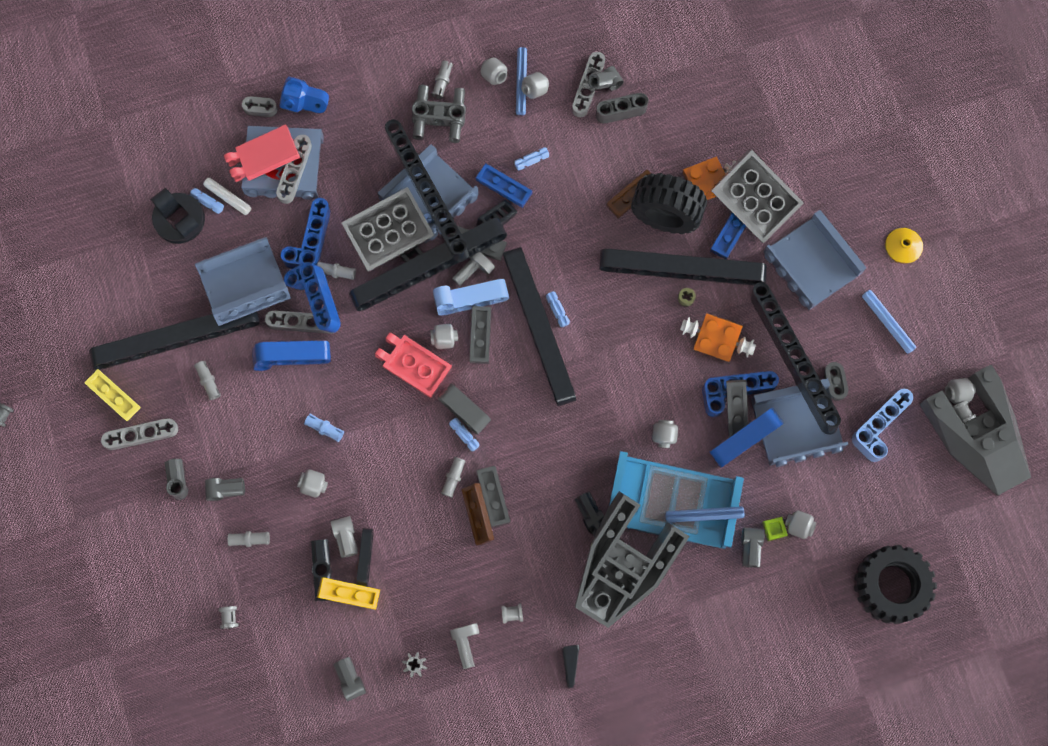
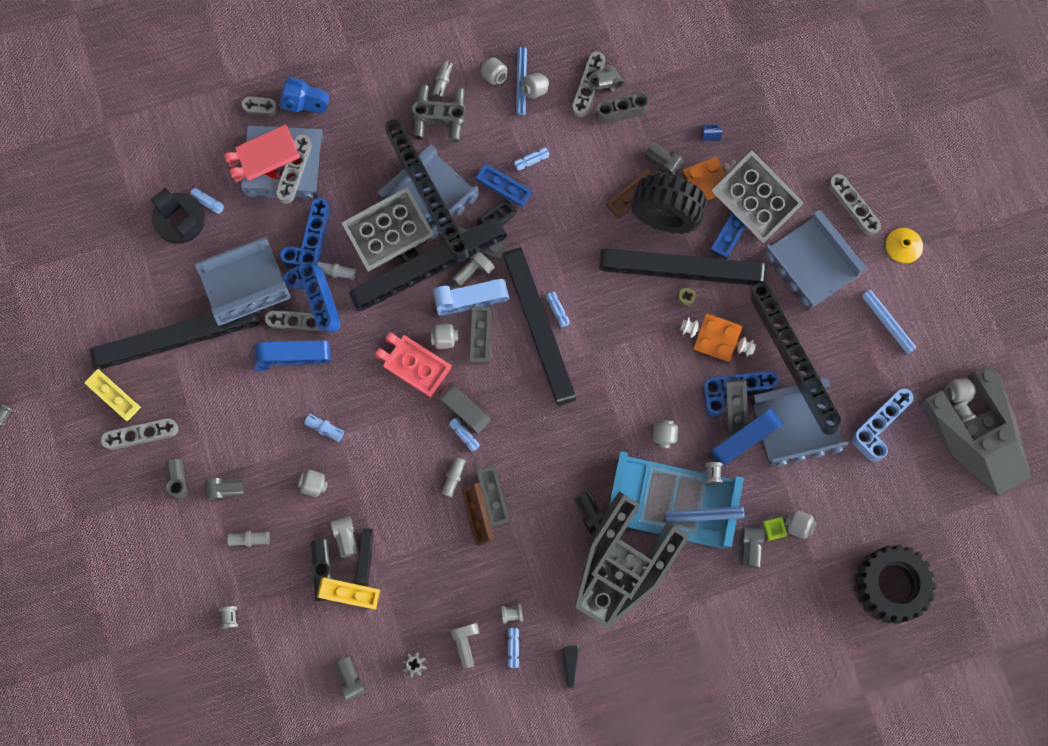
light grey pin [194,361,221,400] -> none
white axle [203,178,251,215] -> none
dark grey plate [824,362,848,401] -> none
none -> light blue axle [508,628,519,668]
none -> dark grey piece [645,142,684,176]
none -> blue slope [701,124,722,141]
none -> light grey bush [705,462,723,485]
none -> light grey beam [829,174,881,236]

